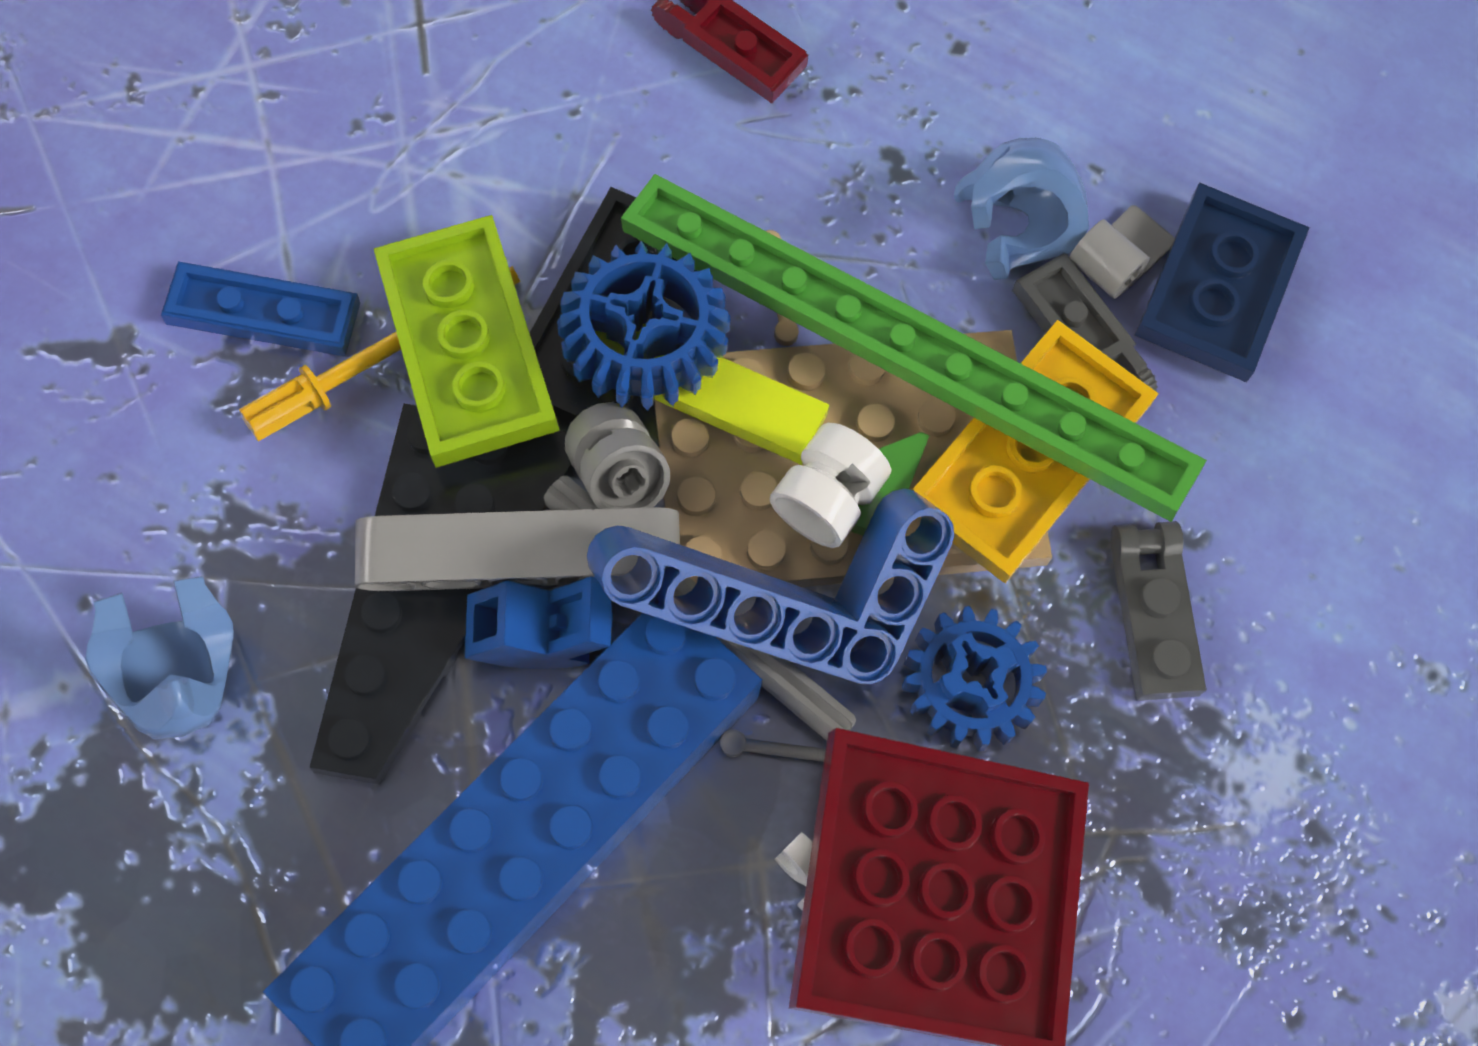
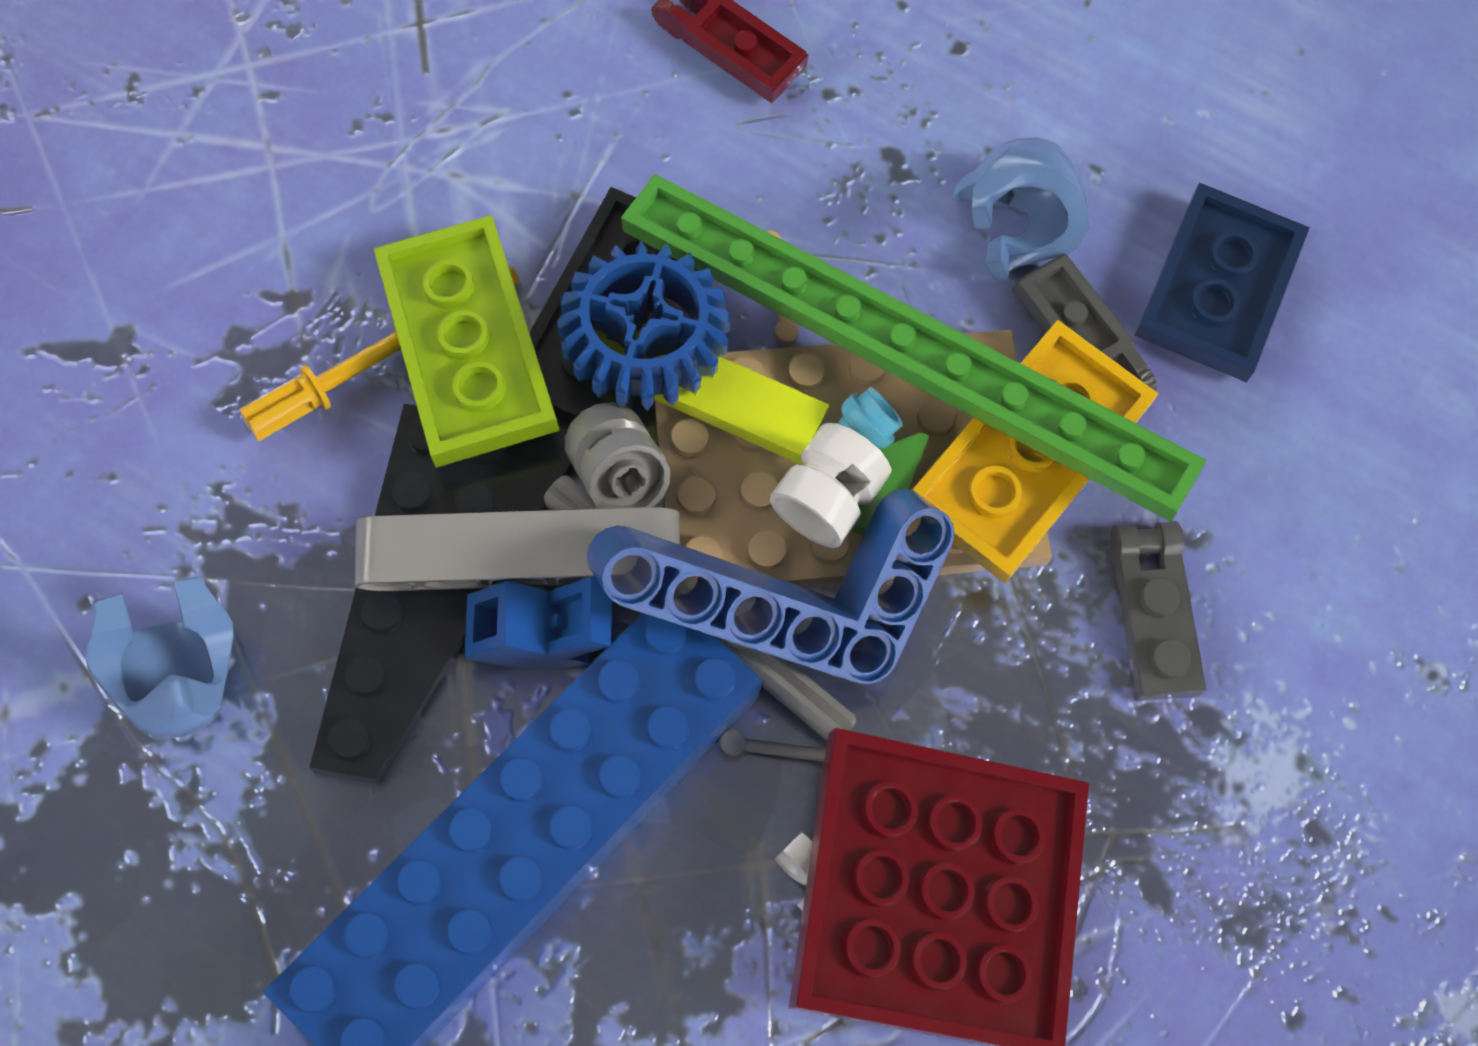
blue tile [161,261,360,357] -> none
blue gear [902,606,1047,751] -> none
light grey panel [1069,205,1174,299] -> none
none -> medium azure plate [838,387,903,449]

